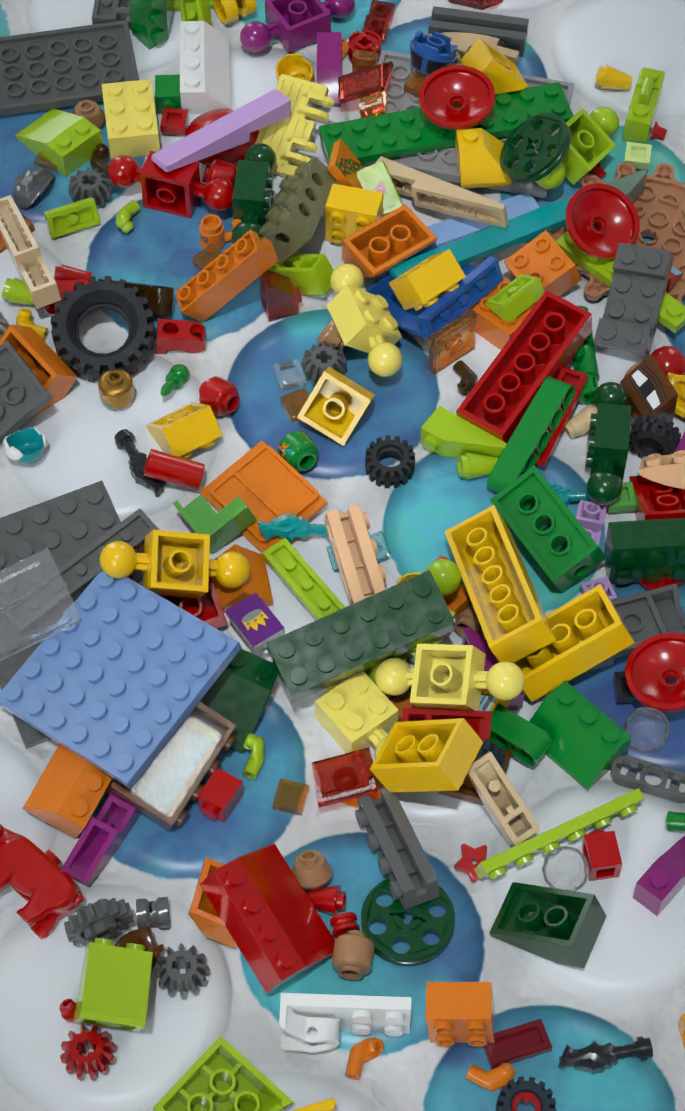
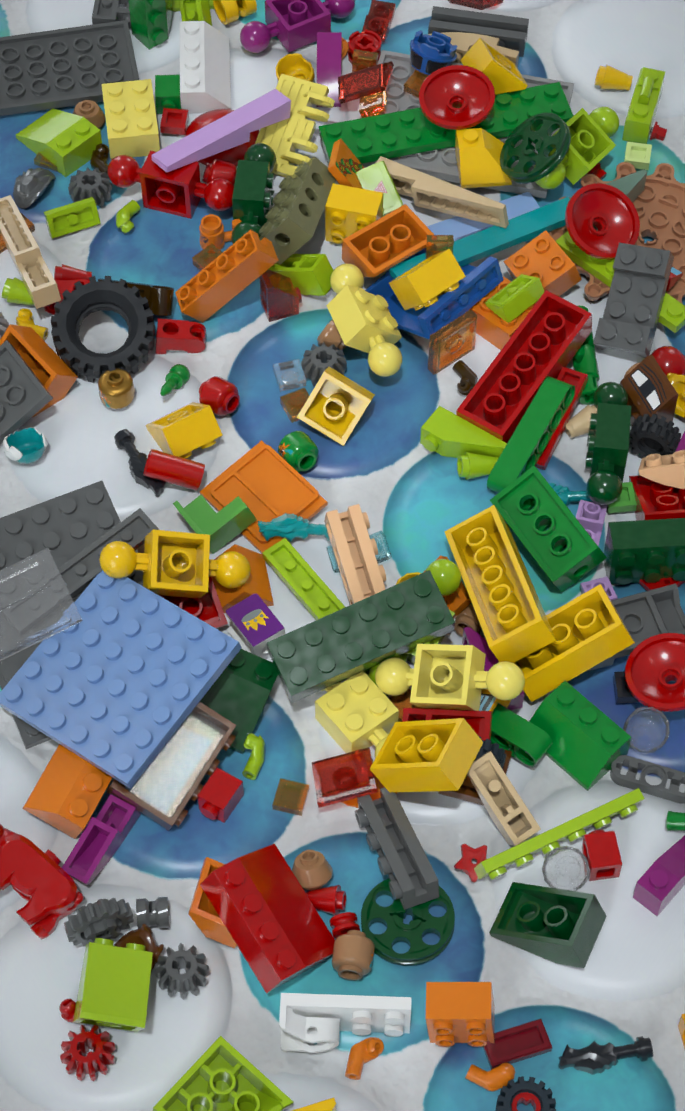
black tyre [365,435,415,489] -> none
none -> clear orange tile [425,235,454,259]

